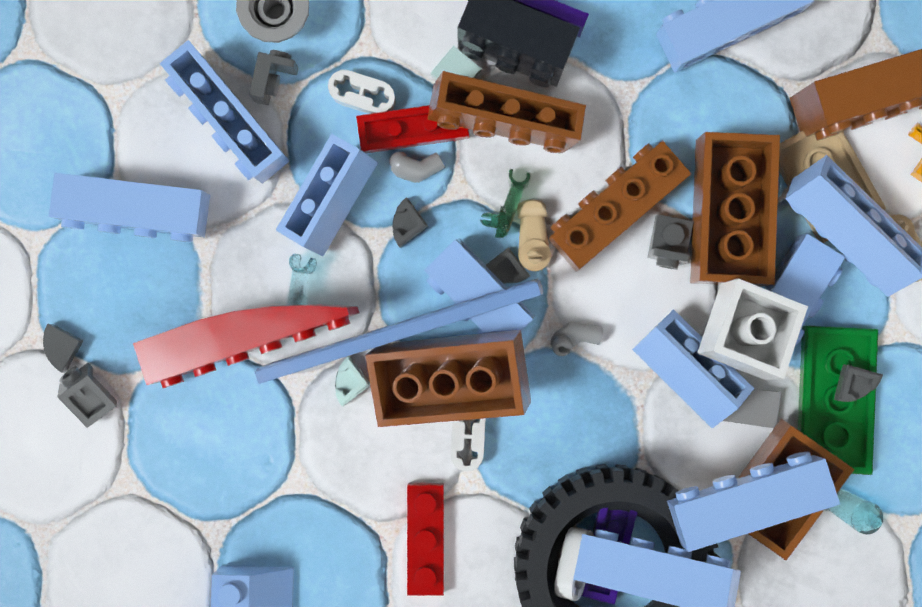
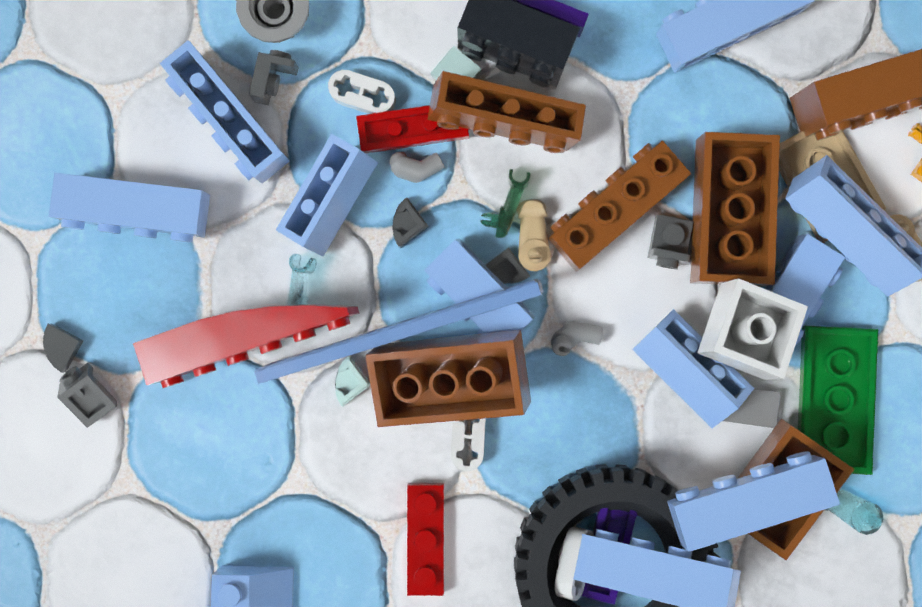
dark grey tile [834,365,883,402] -> none

